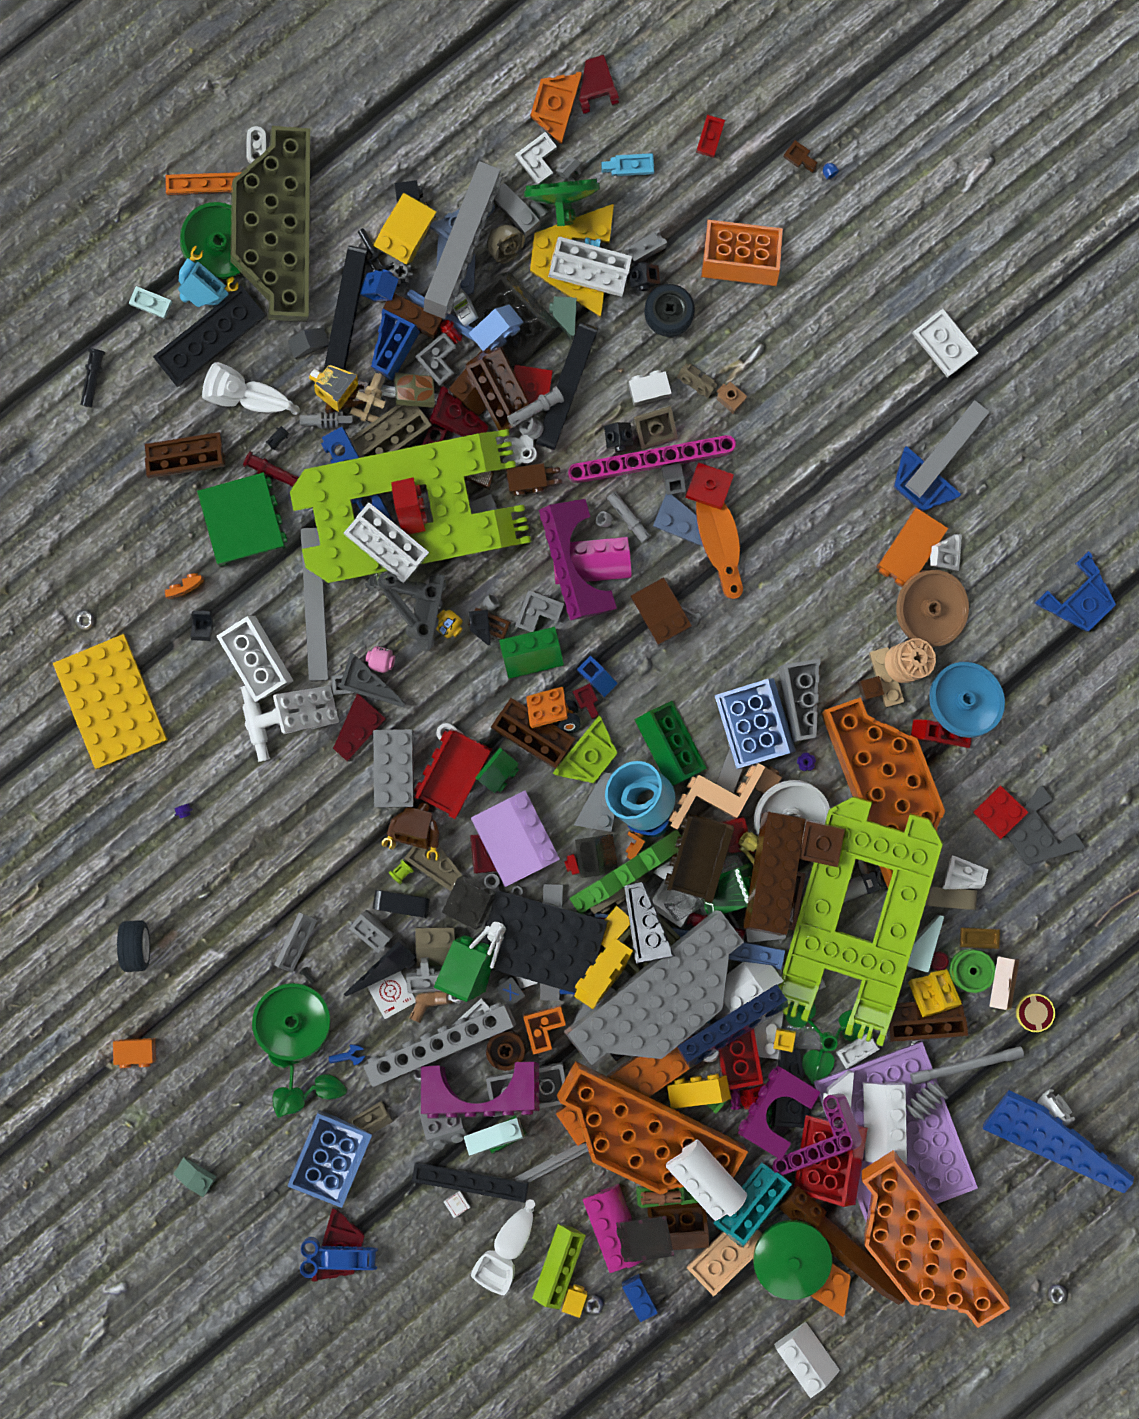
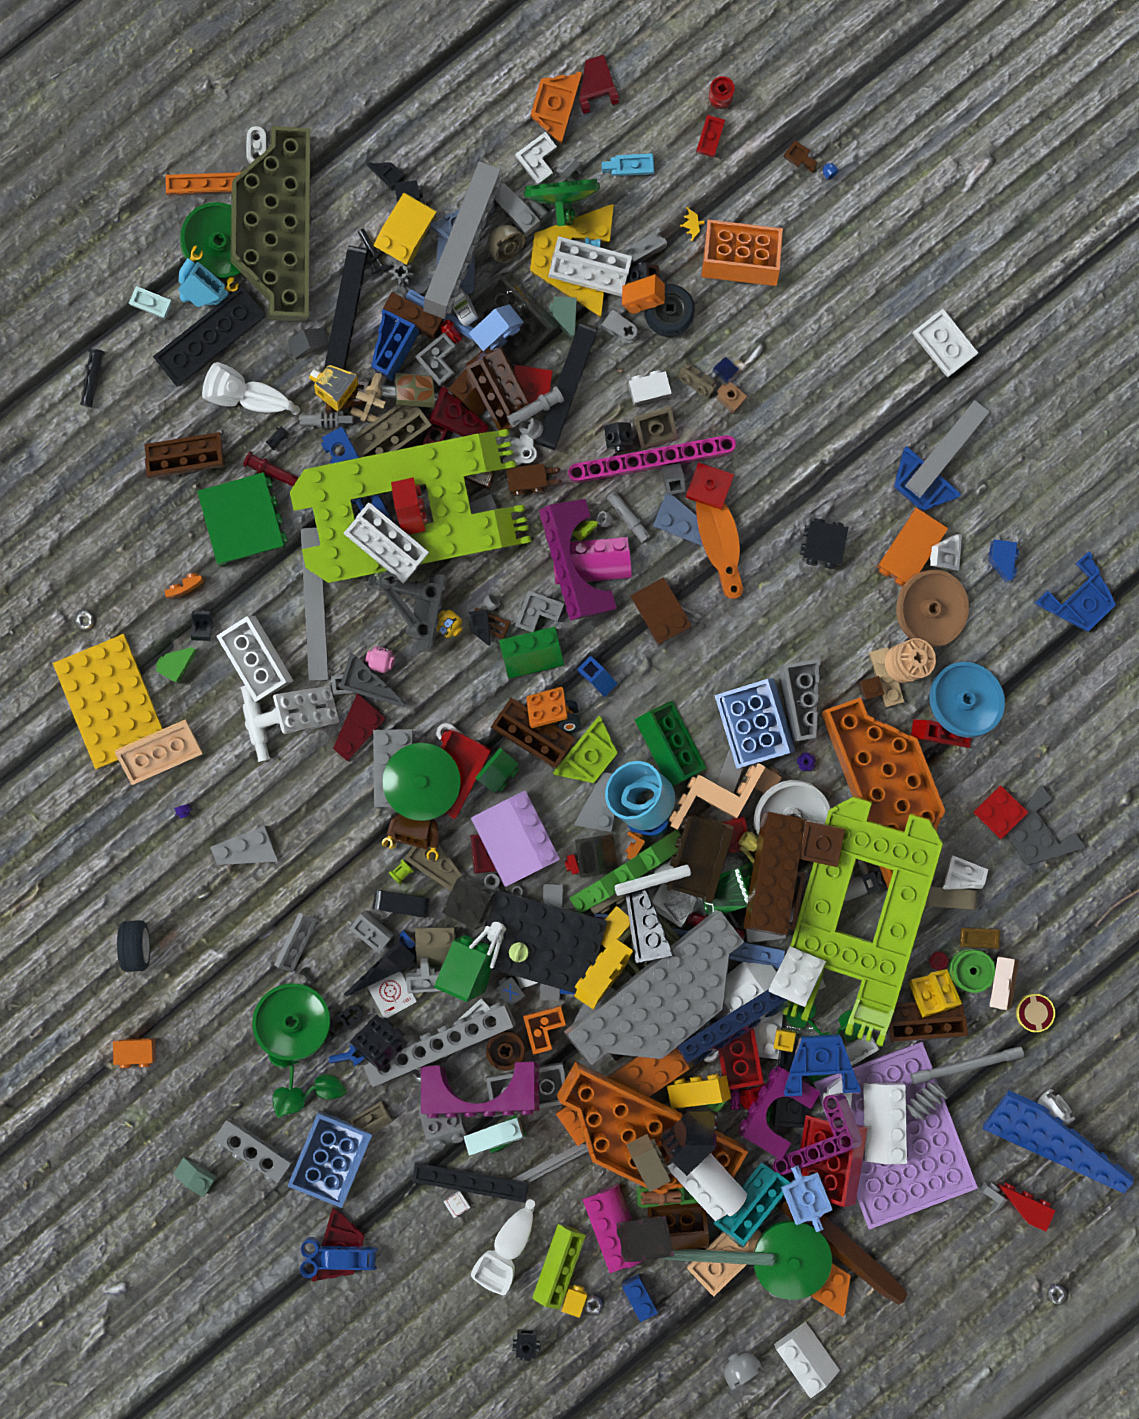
blue brick [359,269,399,302] -> none
medium nougat arm [409,991,462,1023] -> none
dark red plate [572,683,599,719] -> none
orange brick [862,1150,1010,1328] -> none
light aqua slope [908,915,944,972] -> none
none -> light nougat plate [115,719,202,785]
none -> bright green slope [156,647,198,683]
none -> light grey wing [210,826,279,865]
none -> light grey brick [213,1118,293,1183]
none -> black beam [323,1005,363,1045]
none -> black brick [350,1014,408,1071]
none -> black tile [366,162,405,190]
none -> green dish [383,743,460,821]
none -> blue tile [399,930,416,949]
none -> yellowish green tile [509,942,529,962]
none -> black brick [512,1329,540,1361]
none -> lime slope [572,521,598,541]
none -> light grey piece [601,310,637,344]
none -> white axle [615,865,691,896]
none -> orange brick [622,275,665,314]
none -> dark tan brick [626,1134,671,1192]
none -> black wedge [660,1111,718,1176]
none -> sand green axle [662,1249,775,1266]
none -> yellow piece [680,207,704,241]
none -> red wheel [709,76,735,109]
none -> clear blue slope [712,357,739,383]
none -> light grey cylinder [724,1352,764,1390]
none -> white plate [768,946,826,1007]
none -> light blue plate [781,1165,832,1232]
none -> blue wing [783,1034,861,1097]
none -> black brick [800,518,848,569]
none -> light grey plate [980,1182,1008,1215]
none -> blue slope [988,539,1019,582]
none -> red slope [997,1182,1056,1232]

